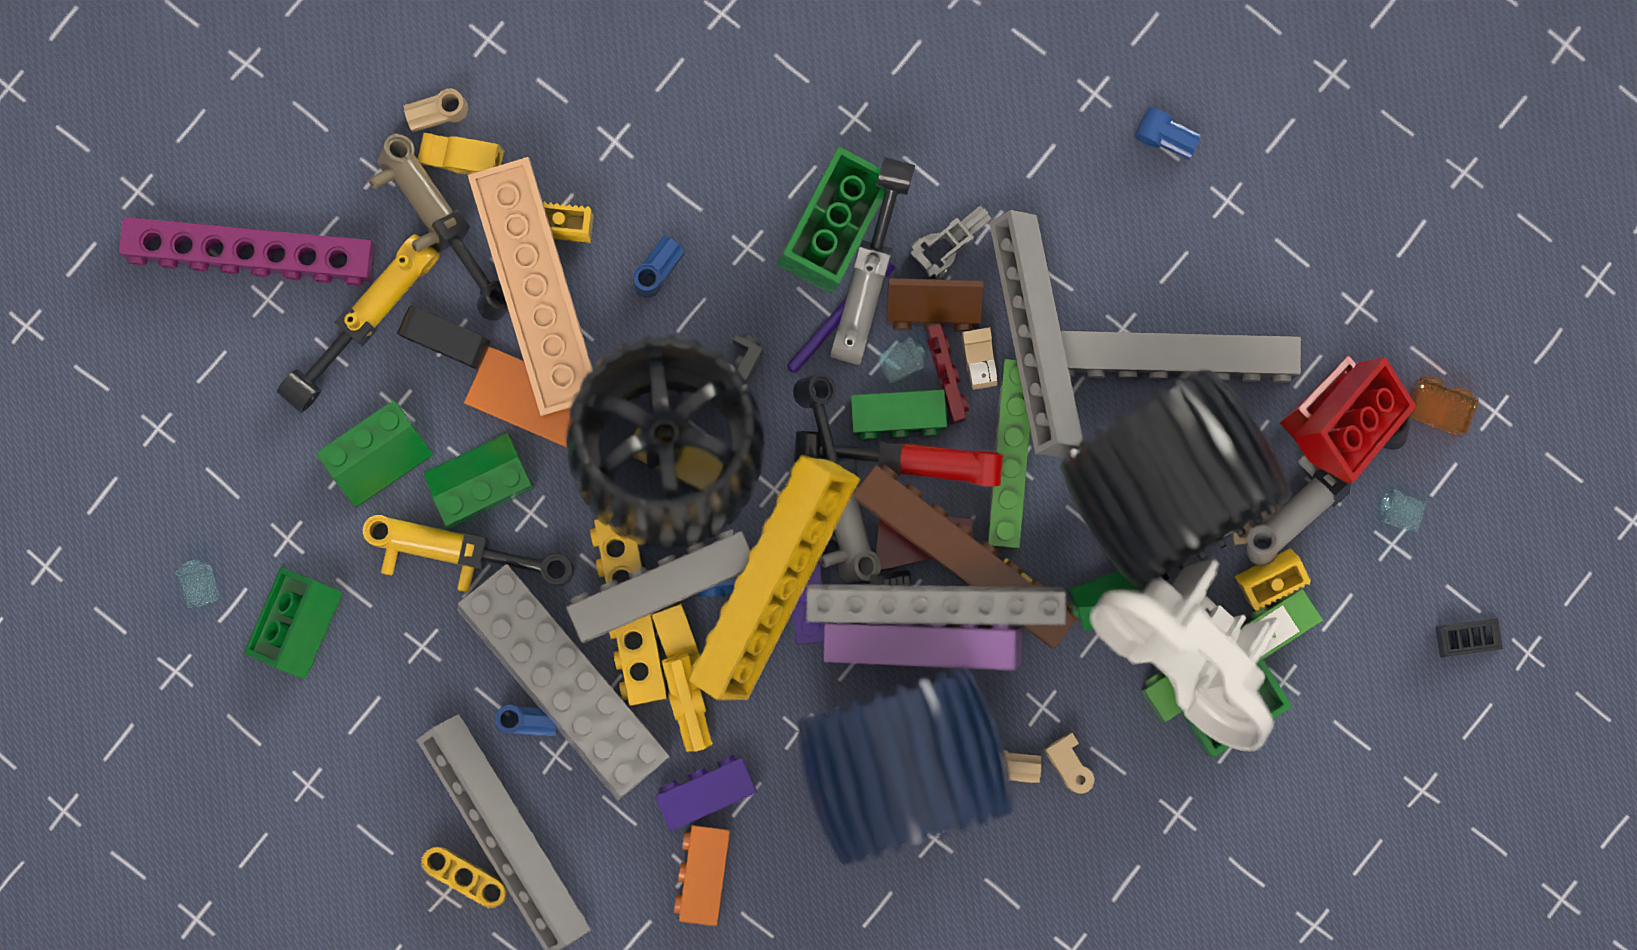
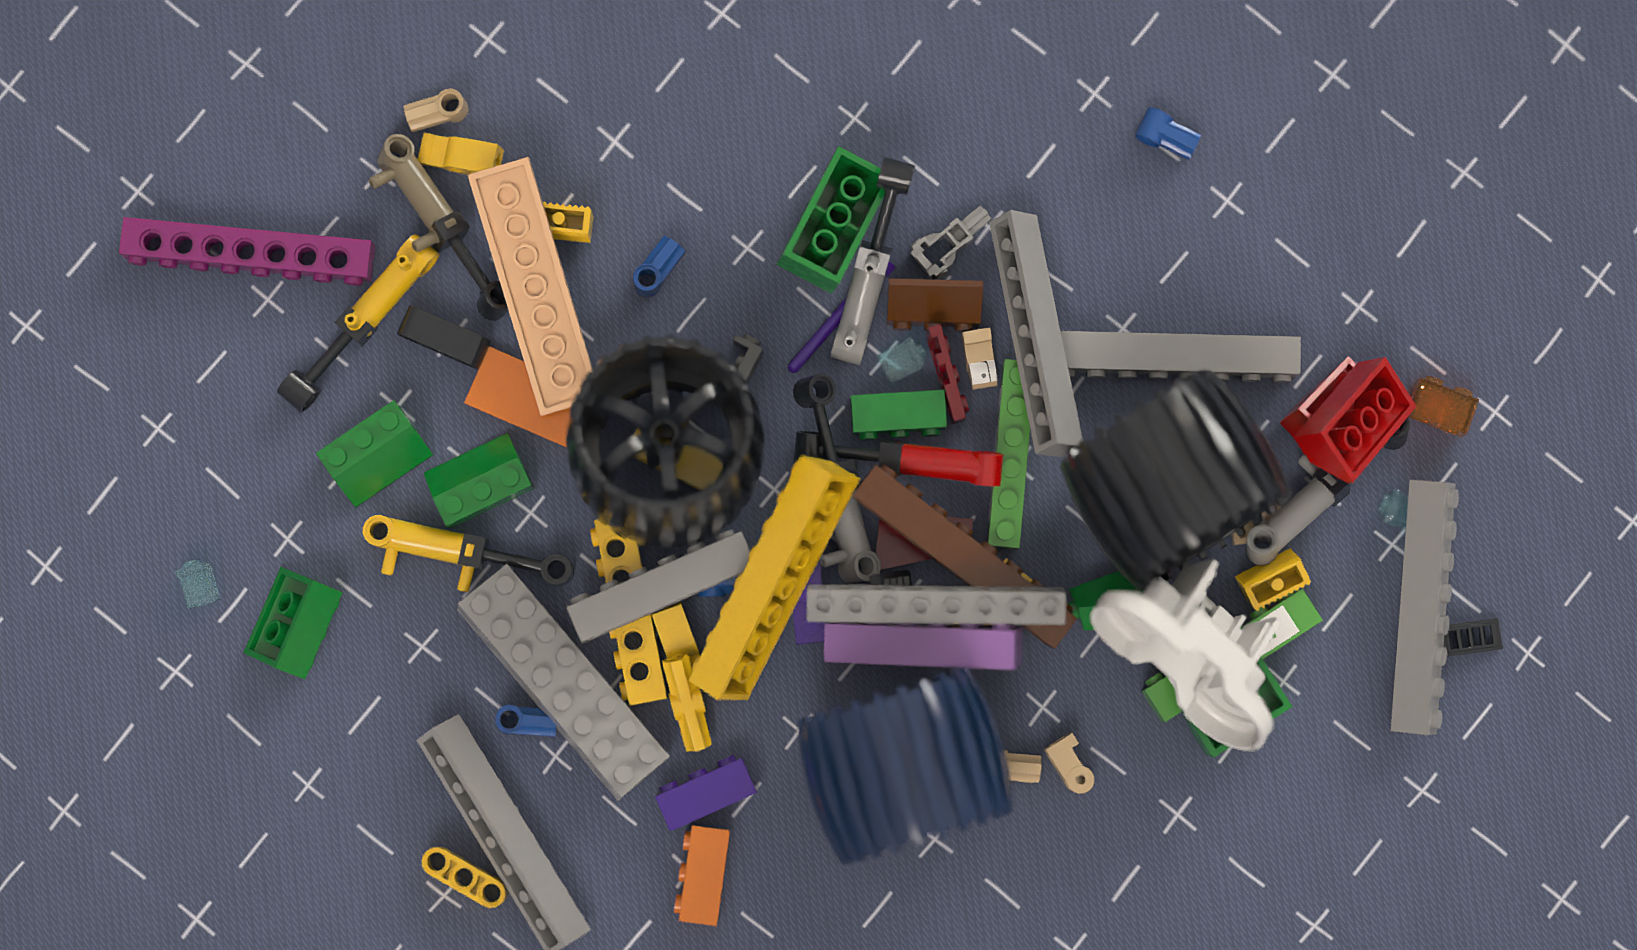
none -> light grey brick [1391,480,1459,735]

